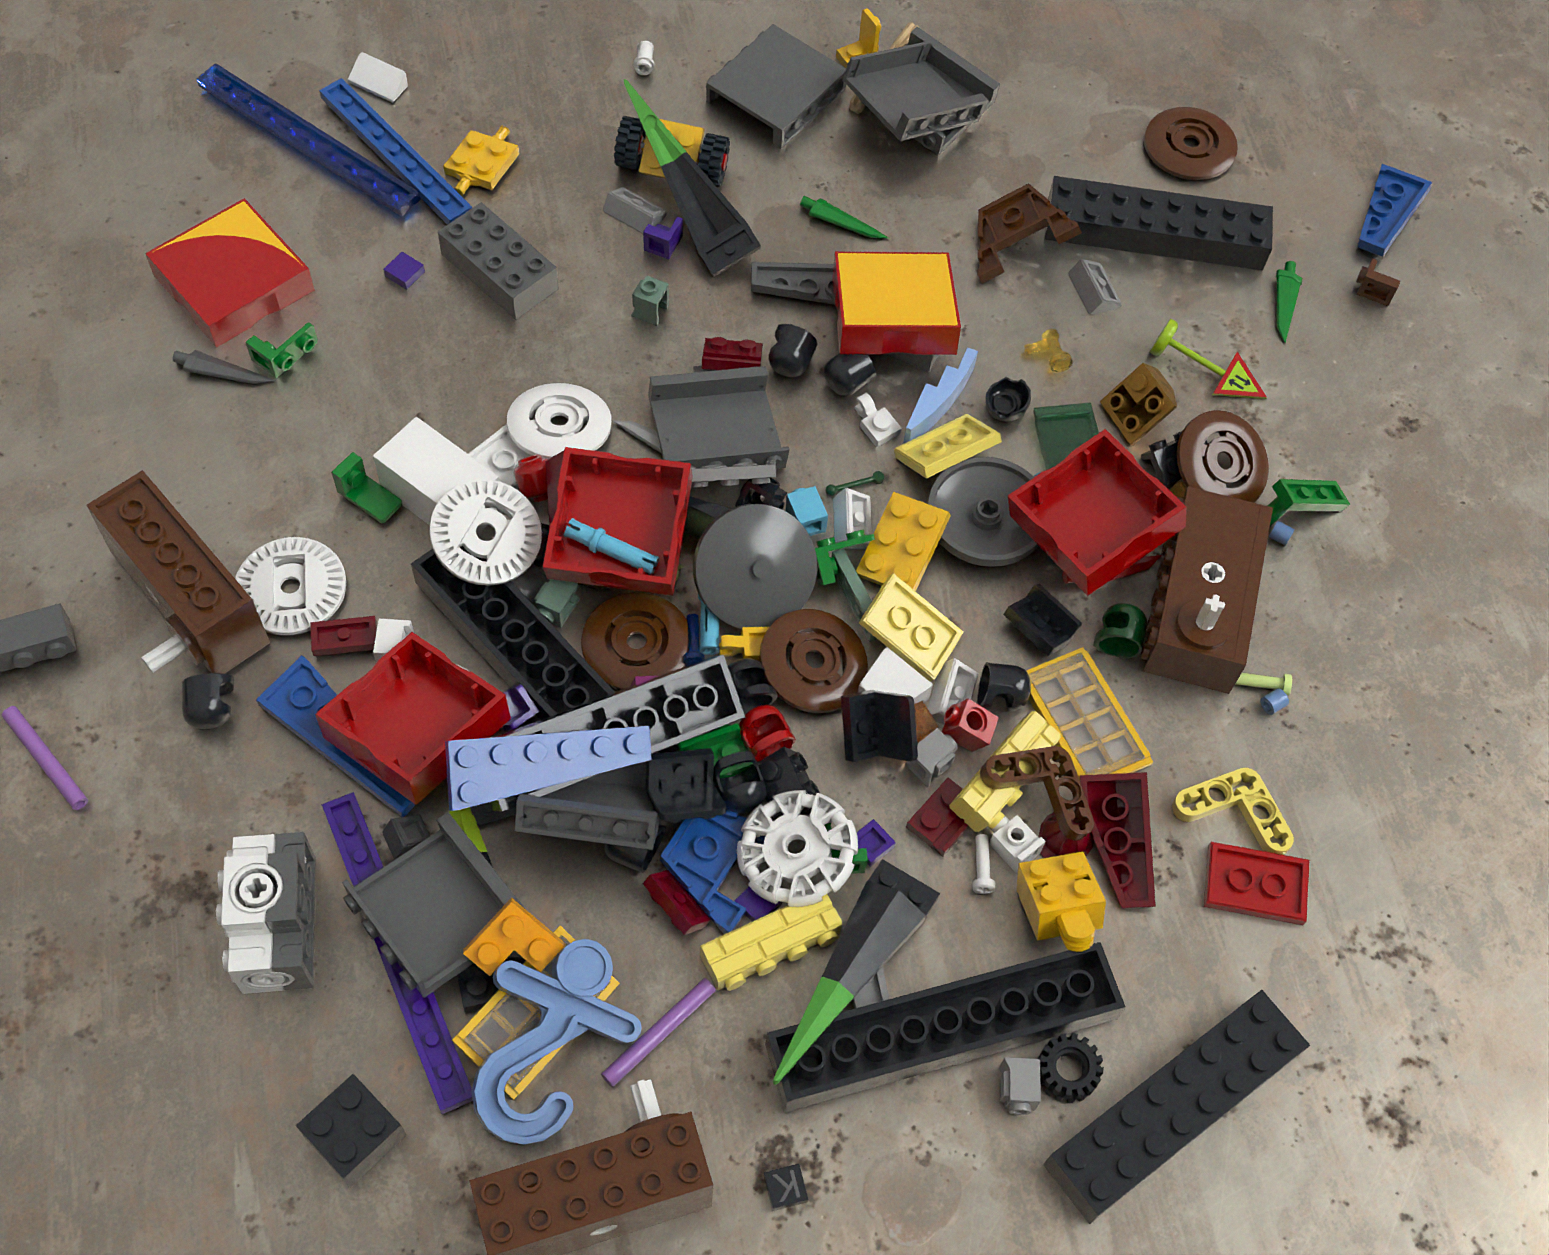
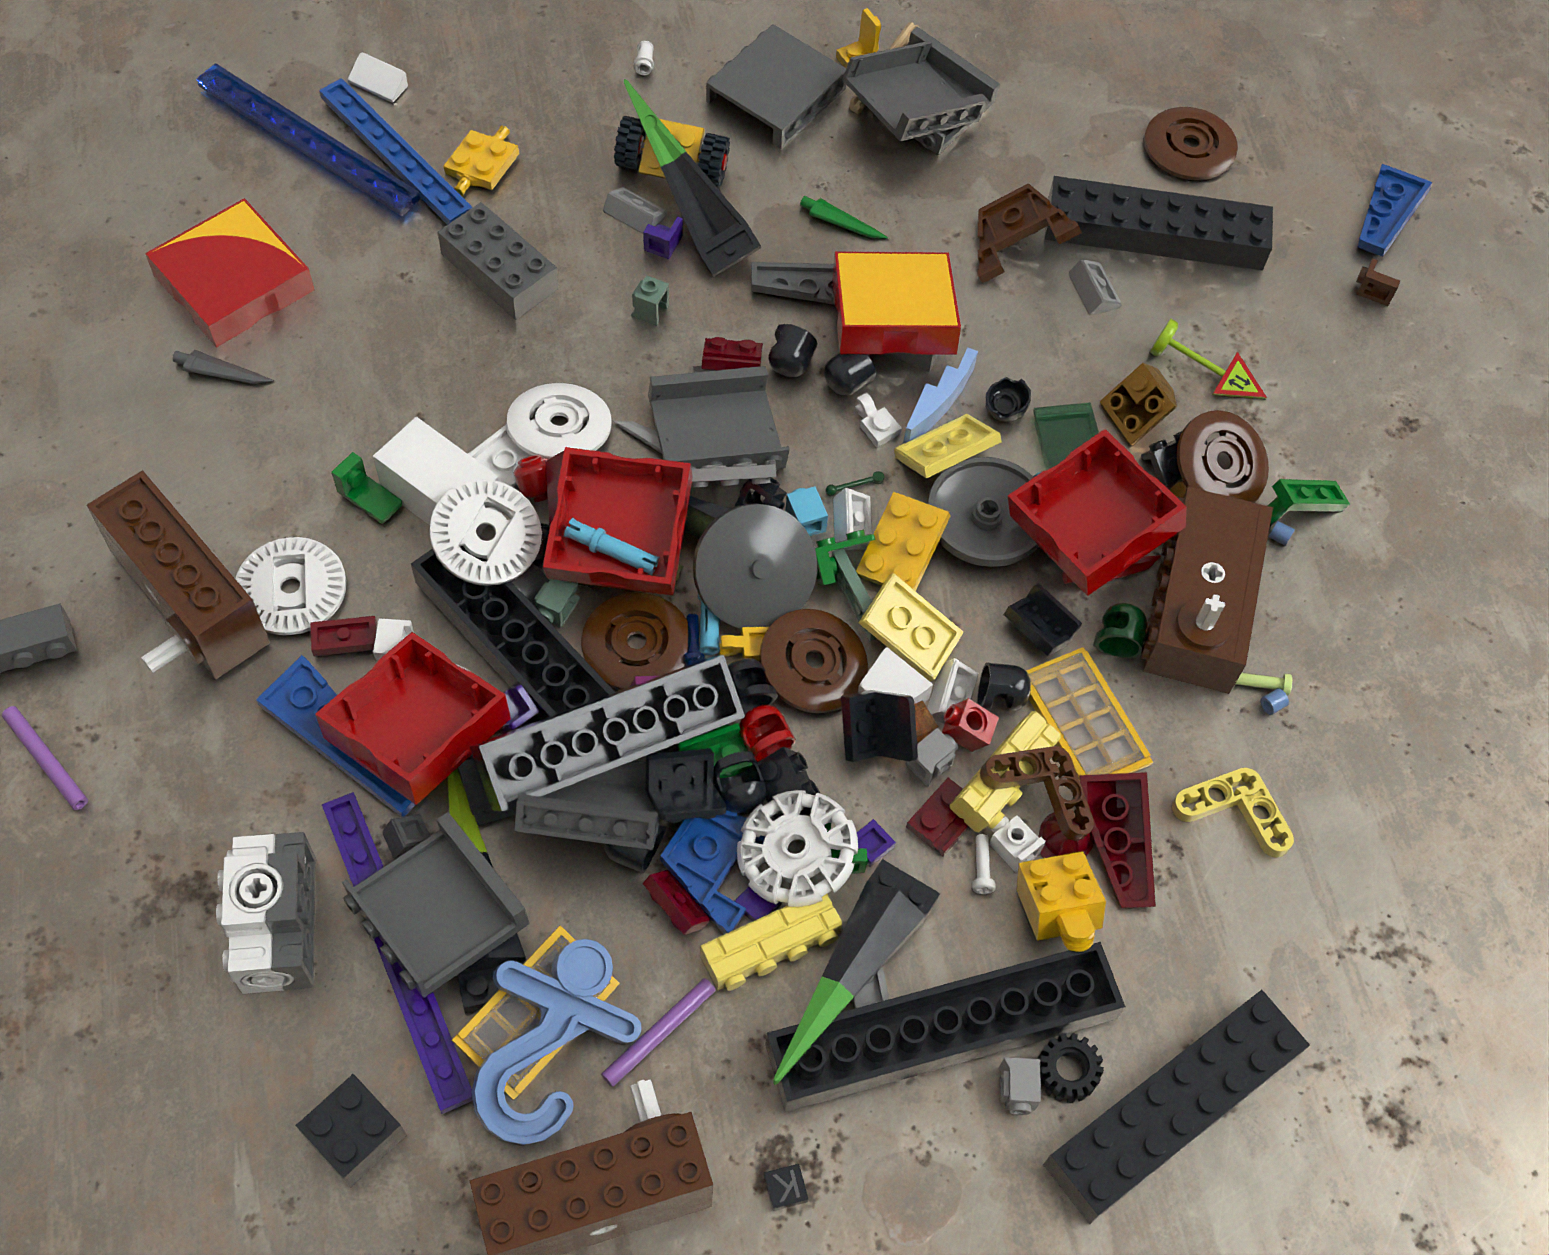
black helmet [182,673,234,730] -> none
green bracket [245,322,318,378] -> none
dark purple tile [383,252,425,290] -> none
wing [445,726,652,811] -> none
light orange plate [463,897,565,976] -> none
clear yellow piece [1024,329,1073,373] -> none
red tile [1204,841,1310,925] -> none
green bar [1276,261,1302,343] -> none

